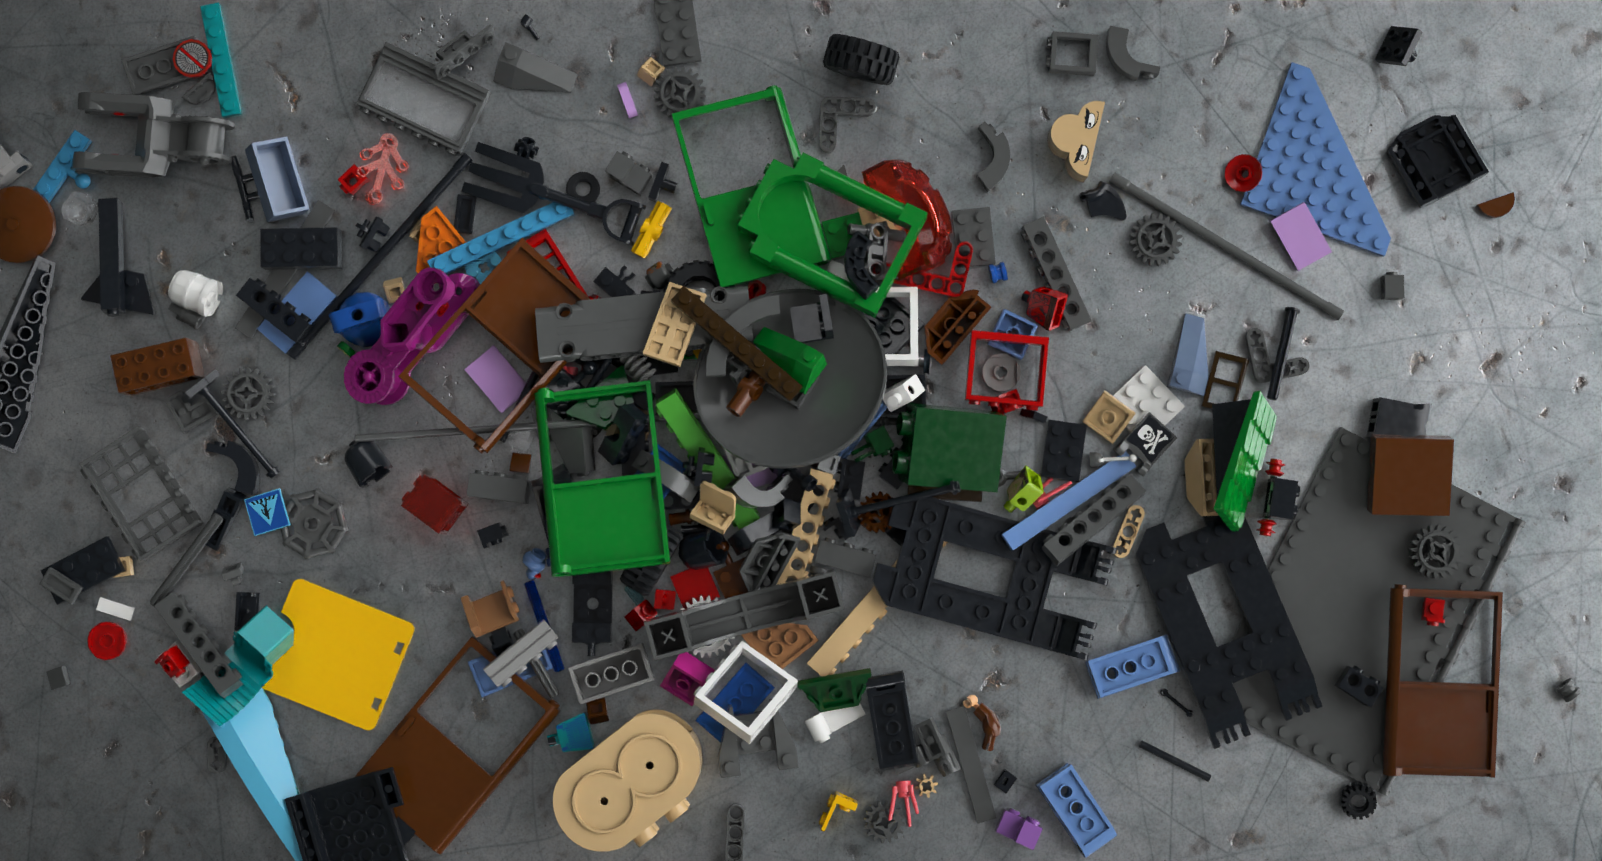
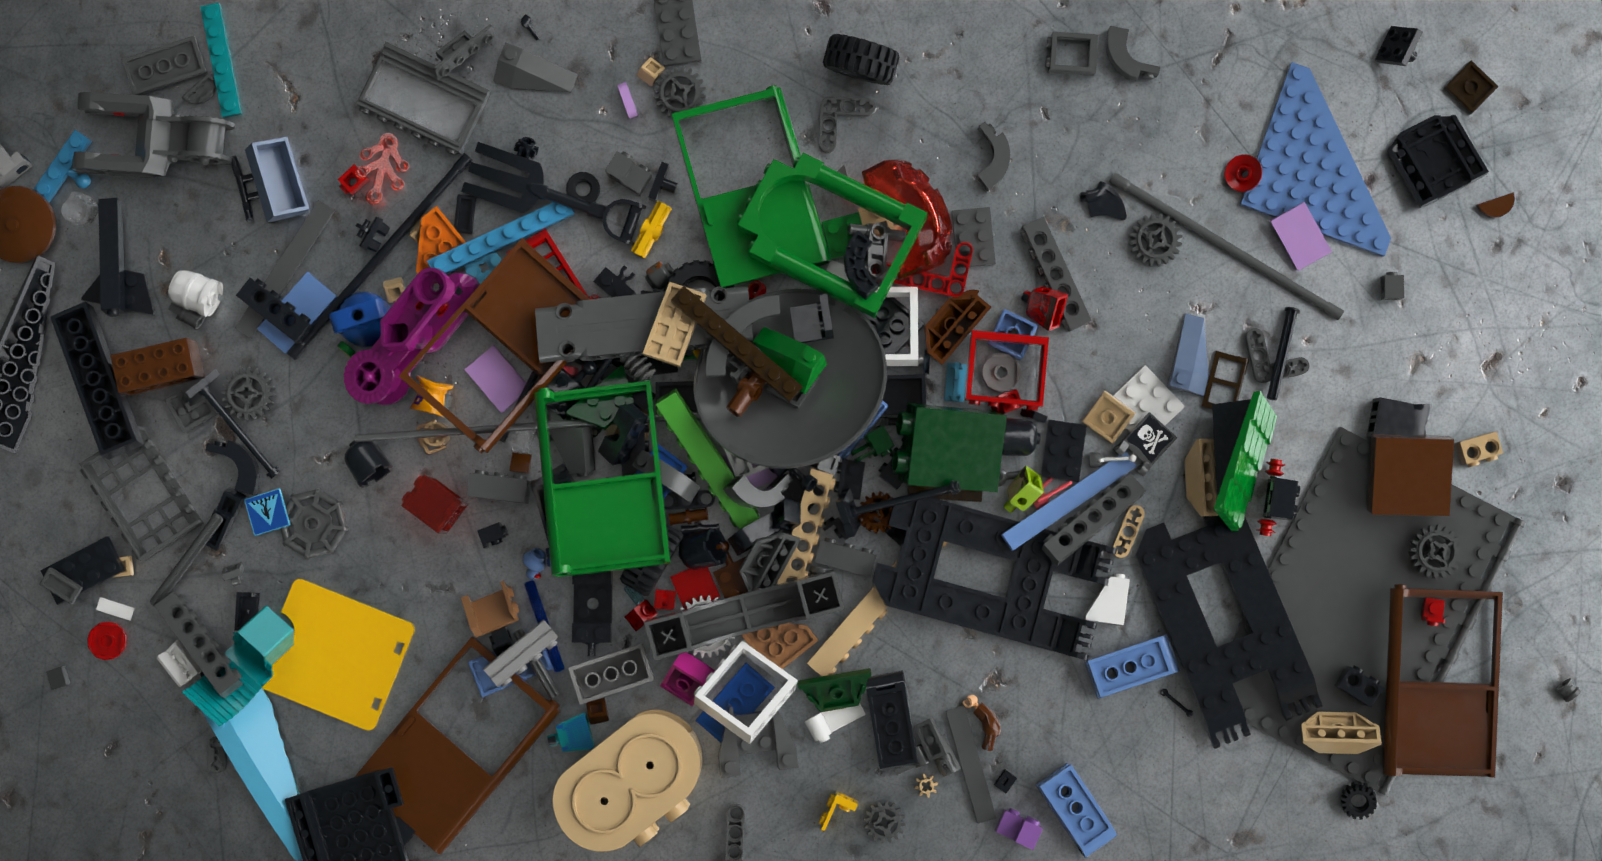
red brick [154,645,190,678] -> none
tile [173,39,212,78] -> none
black brick [260,227,342,270] -> none
black hips [682,447,715,486] -> none
tan bracket [690,481,736,534] -> none
white torso [883,374,925,412] -> none
coral plant [888,781,919,827] -> none
blue wheel [988,262,1008,284] -> none
tan brick [1047,101,1105,182] -> none
black bar [1139,740,1211,782] -> none
none -> black brick [50,302,144,460]
none -> light orange hat [410,376,454,417]
none -> tan piece [416,419,451,455]
none -> medium azure hinge [944,362,966,402]
none -> black cylinder [1002,418,1041,456]
none -> white slope [1083,573,1130,625]
none -> tan wedge [1301,712,1382,754]
none -> dark brown tile [1444,60,1499,114]
none -> tan brick [1455,431,1503,467]

